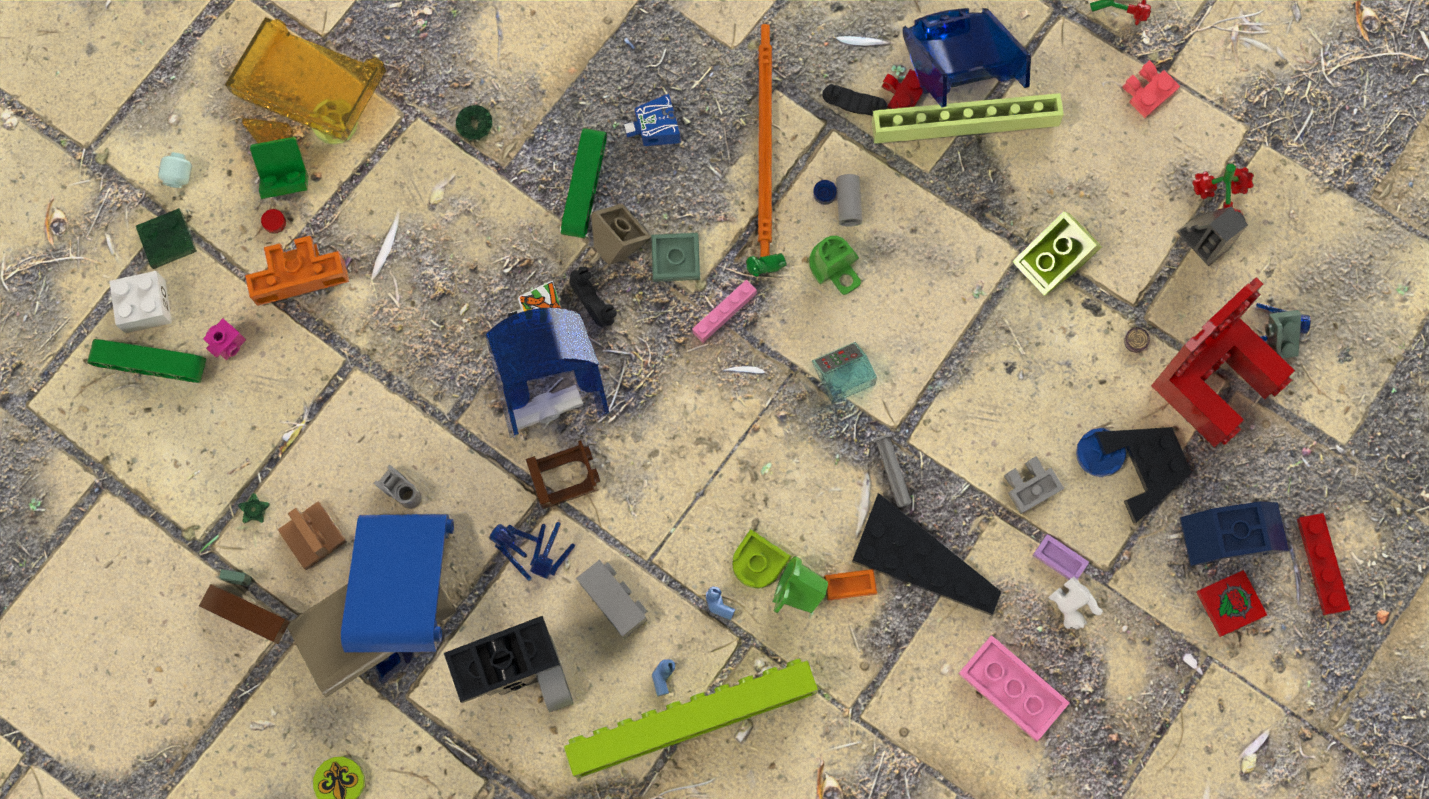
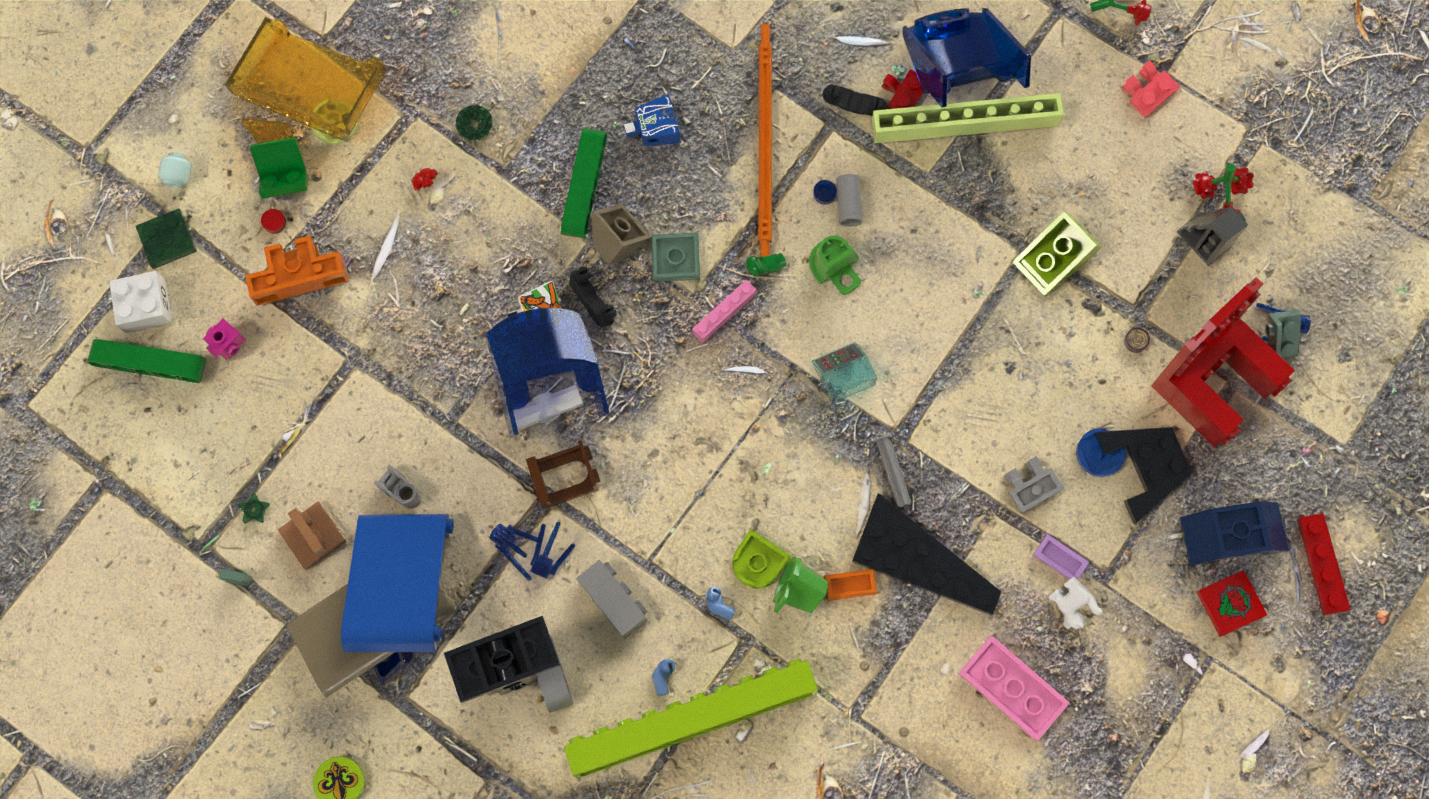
reddish brown slope [199,584,290,644] -> none
none -> red plant [411,168,438,191]

